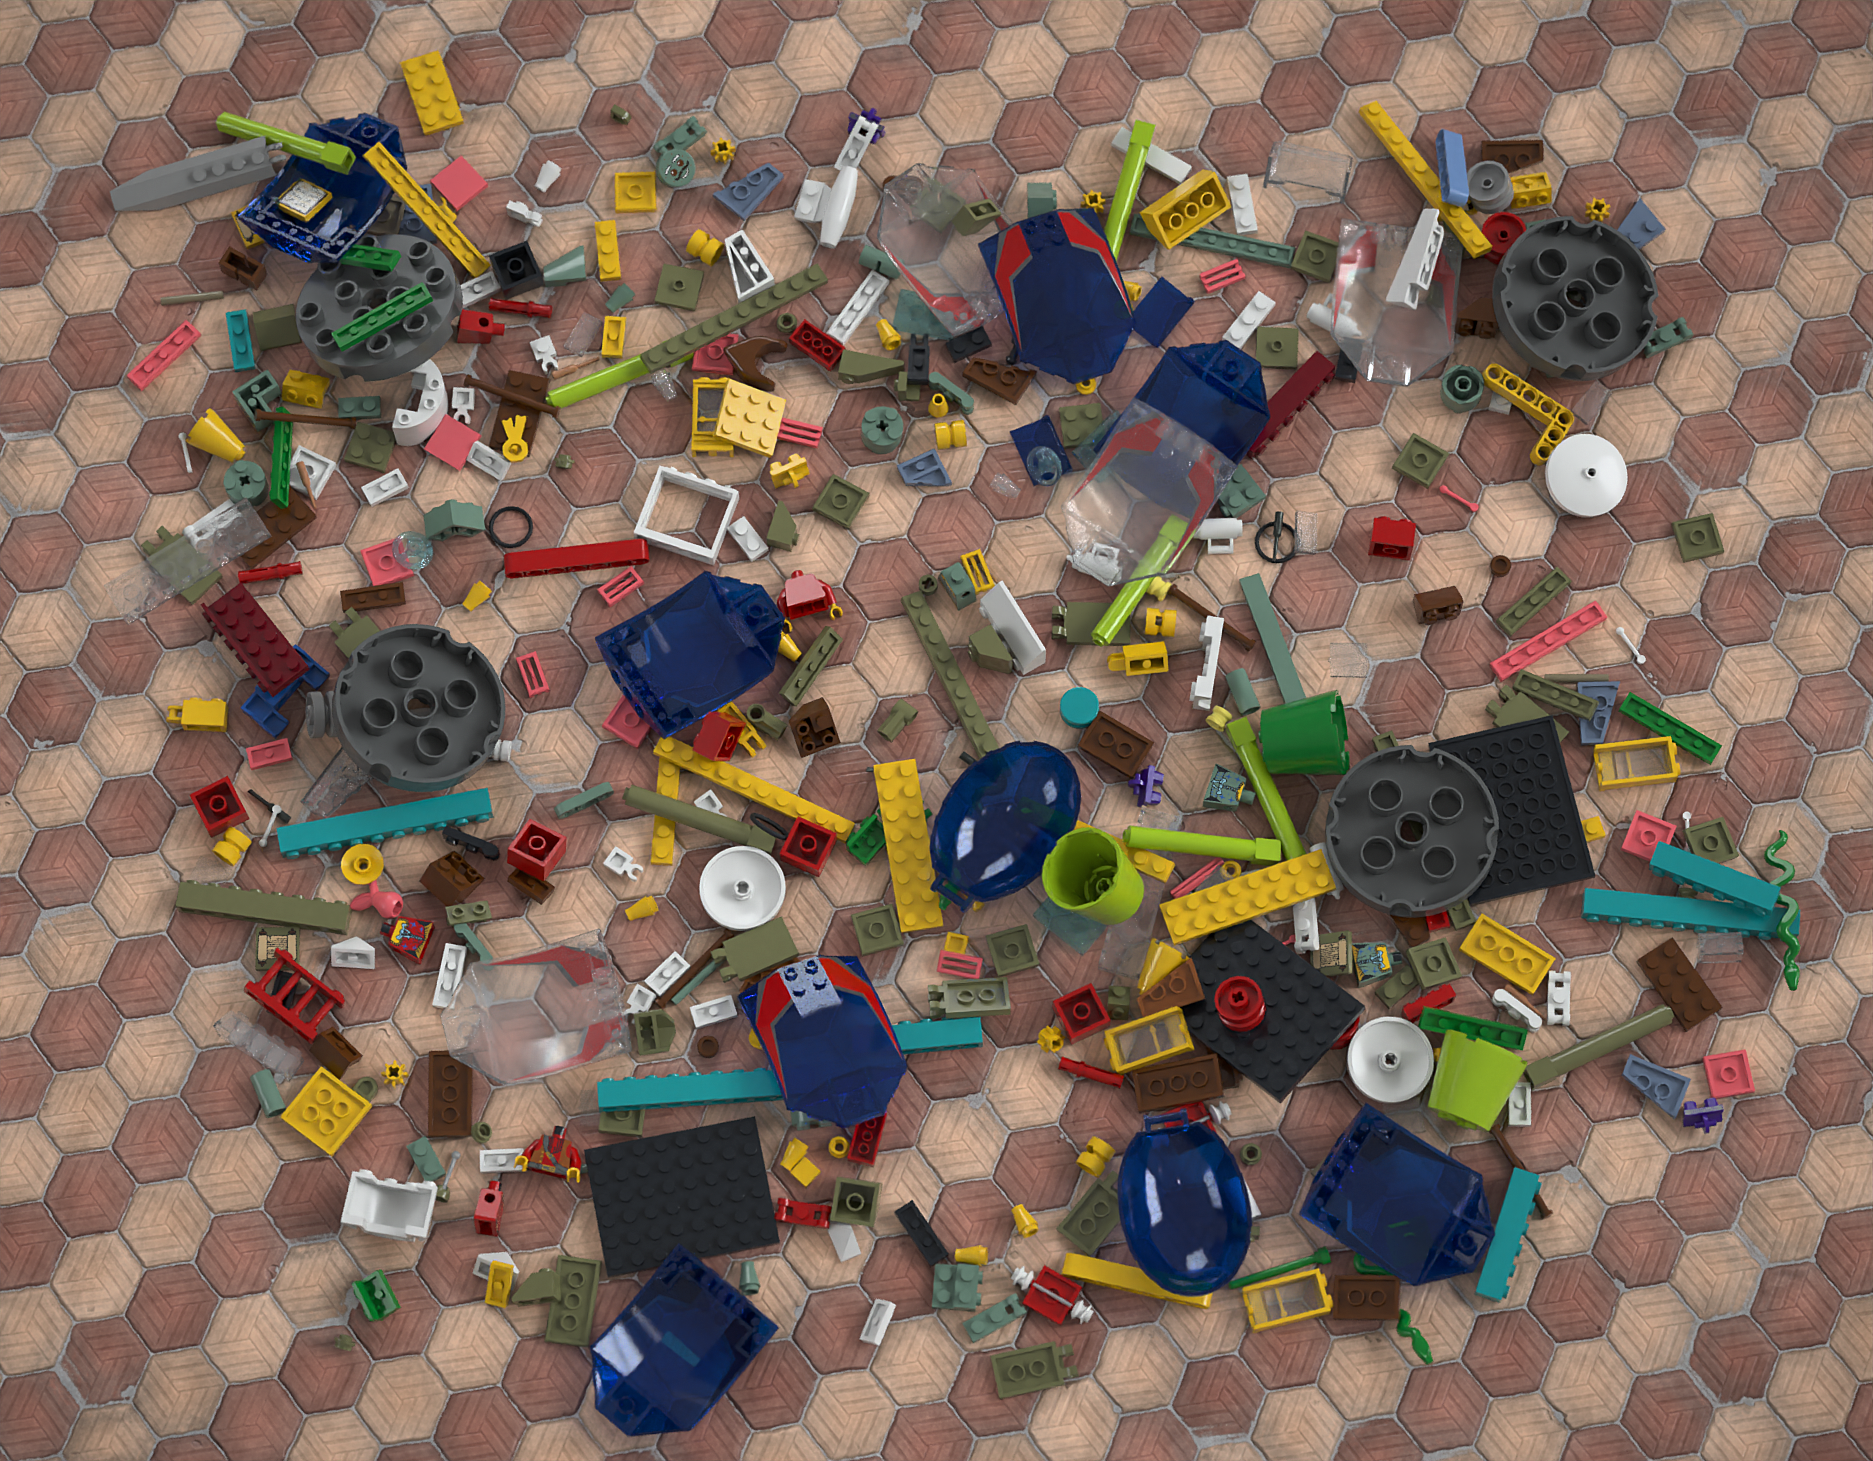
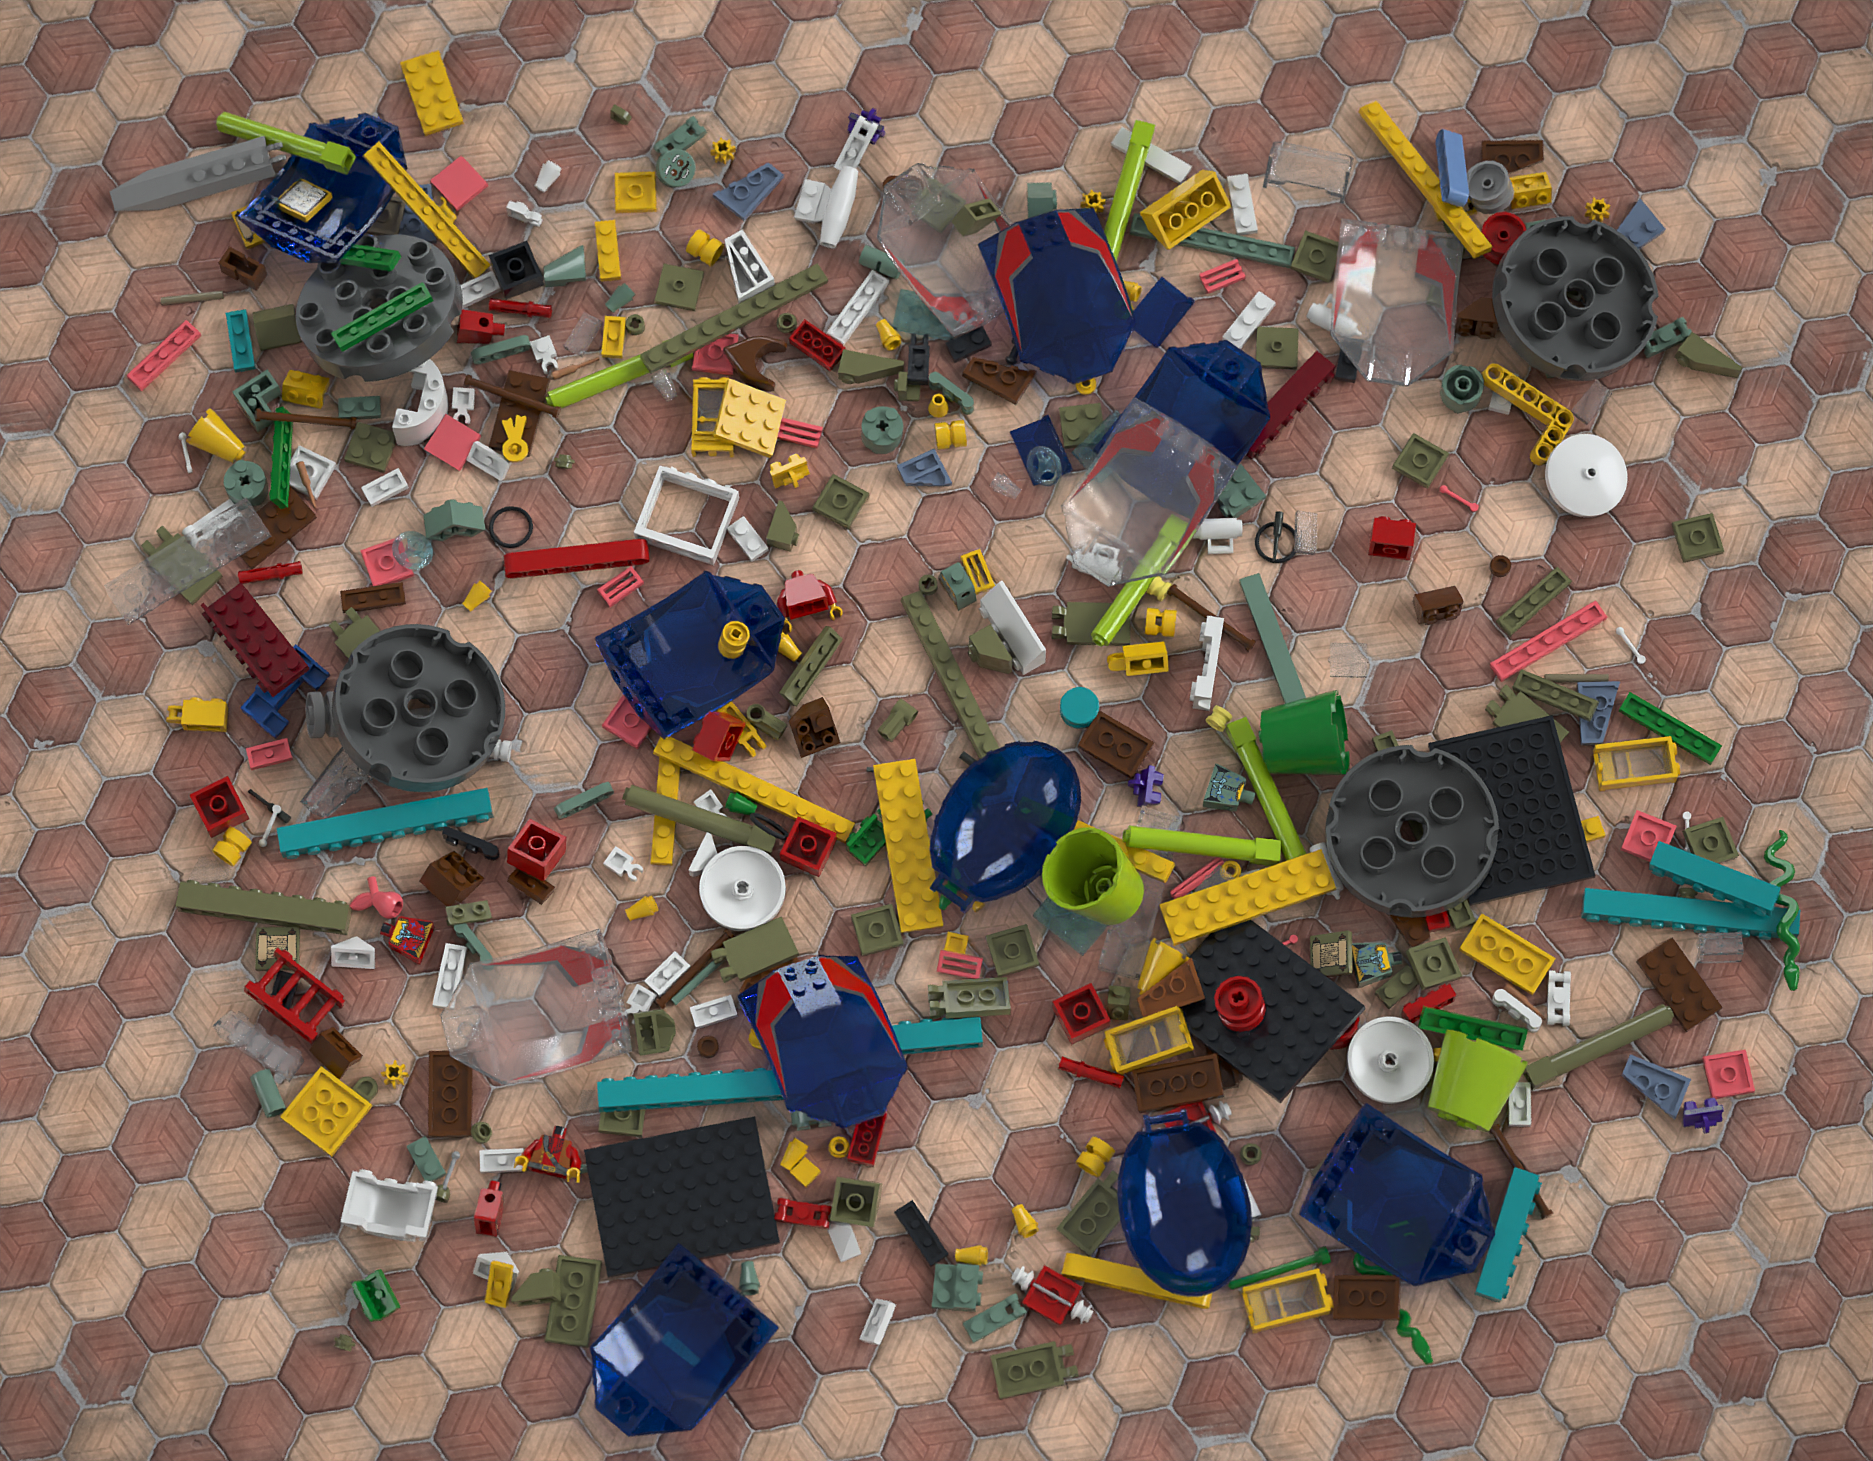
yellow dish [341,844,384,885] -> none
coral tile [516,651,549,698] -> none
yellow gear [1037,1026,1065,1053] -> none
sand green pin [1225,668,1261,716] -> none
white plate [1293,898,1319,954] -> none
white wedge [1386,209,1444,310] -> none
none -> sand green beam [471,335,531,364]
none -> olive bush [626,314,645,335]
none -> white slope [689,832,718,877]
none -> yellow wheel [718,621,750,659]
none -> green cone [724,792,757,816]
none -> olive slope [1675,332,1743,378]

